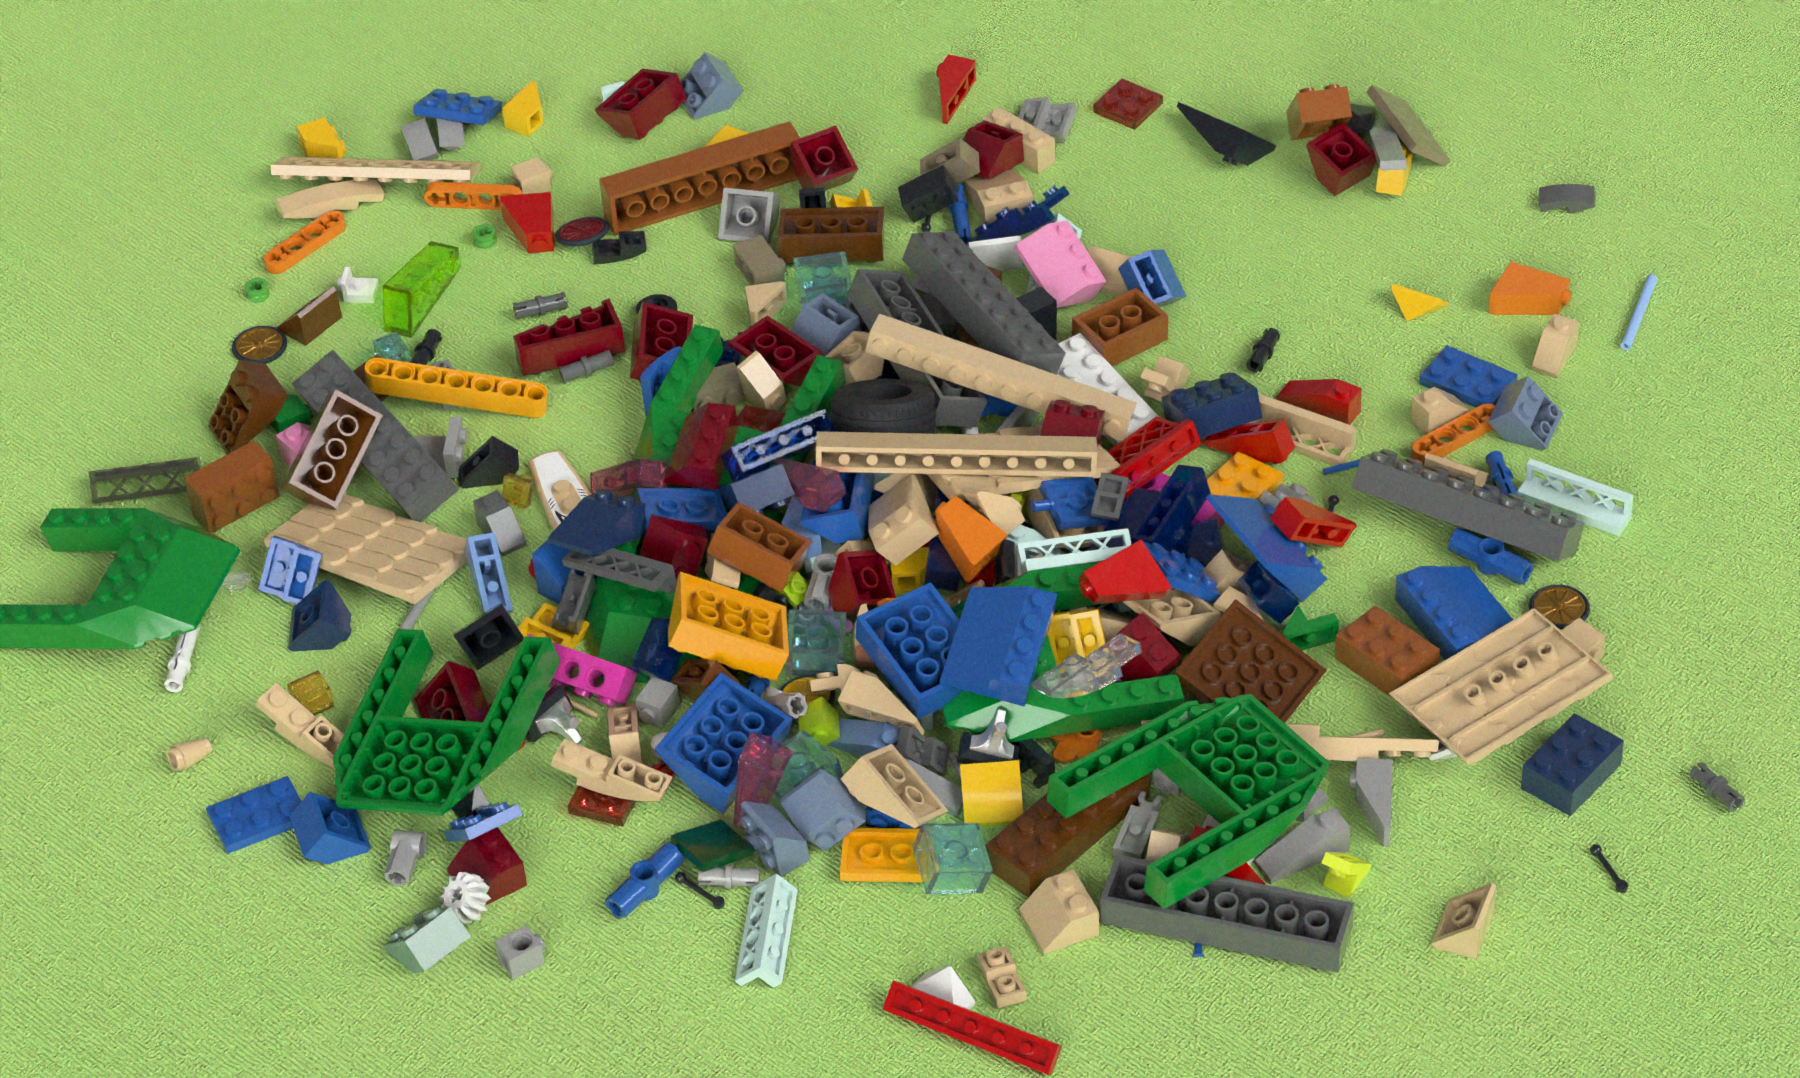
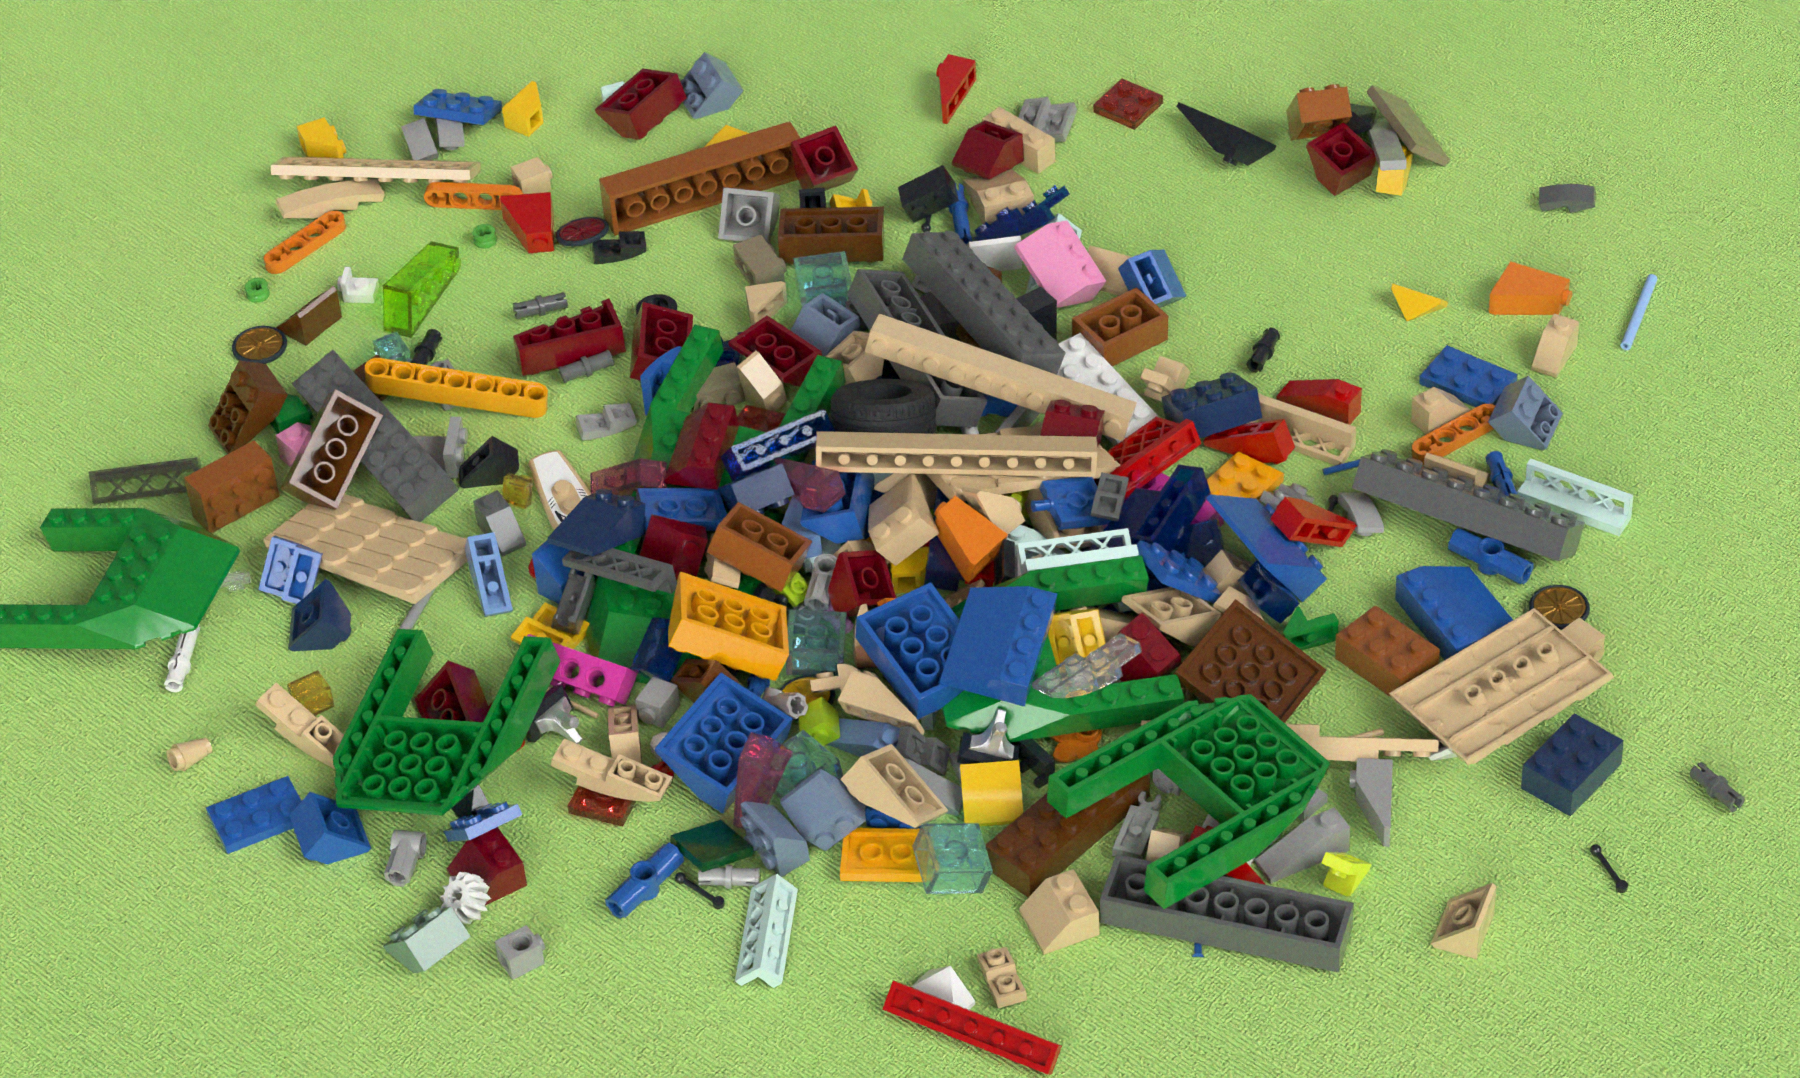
black slope [453,602,524,670] -> none
dark tan brick [920,138,980,185] -> none
red slope [1078,539,1172,604] -> none
none -> light grey slope [575,403,637,440]
none -> light grey slope [1337,492,1384,536]

